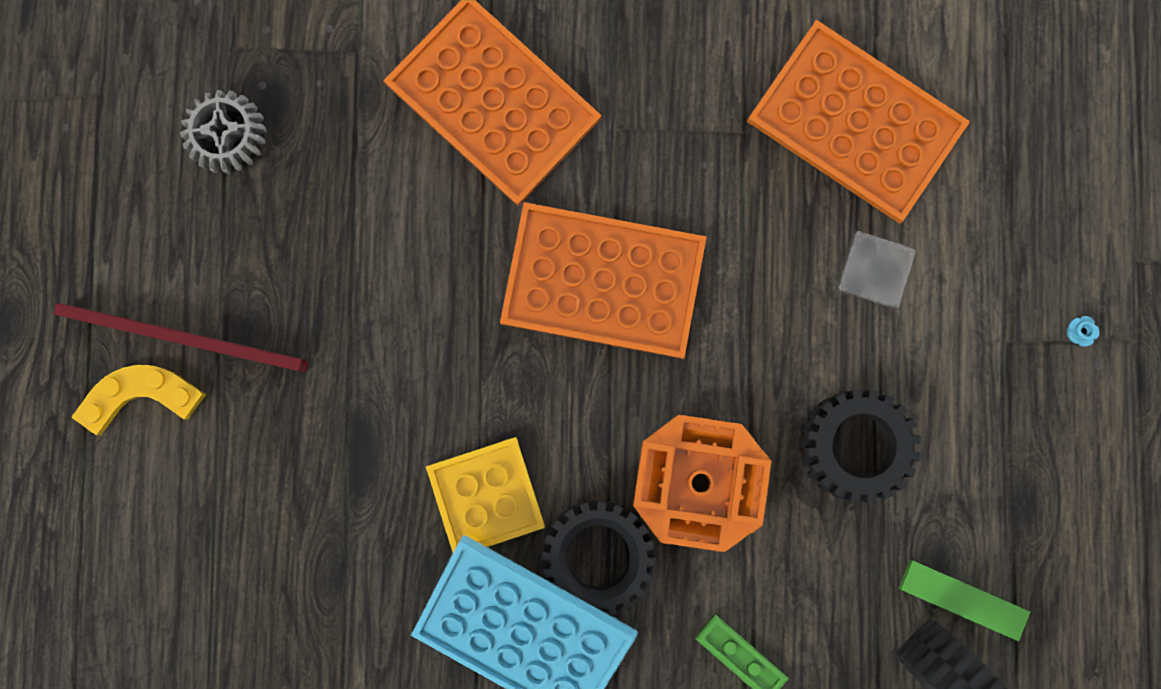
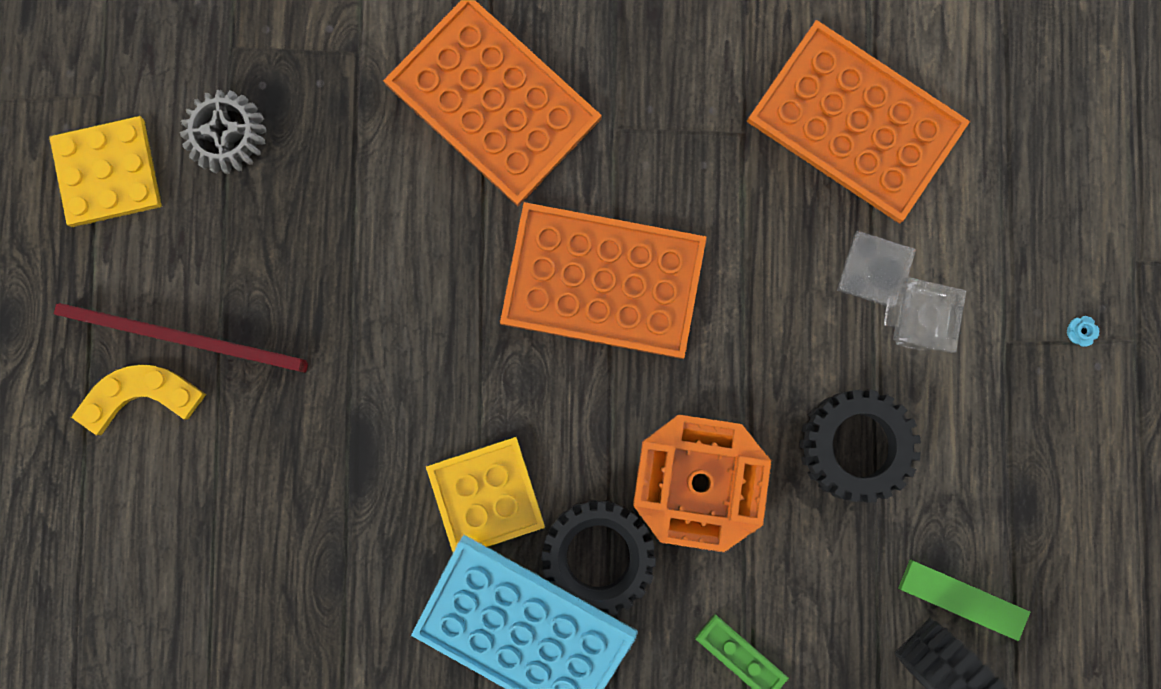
none -> yellow plate [49,116,162,227]
none -> clear panel [884,277,966,353]

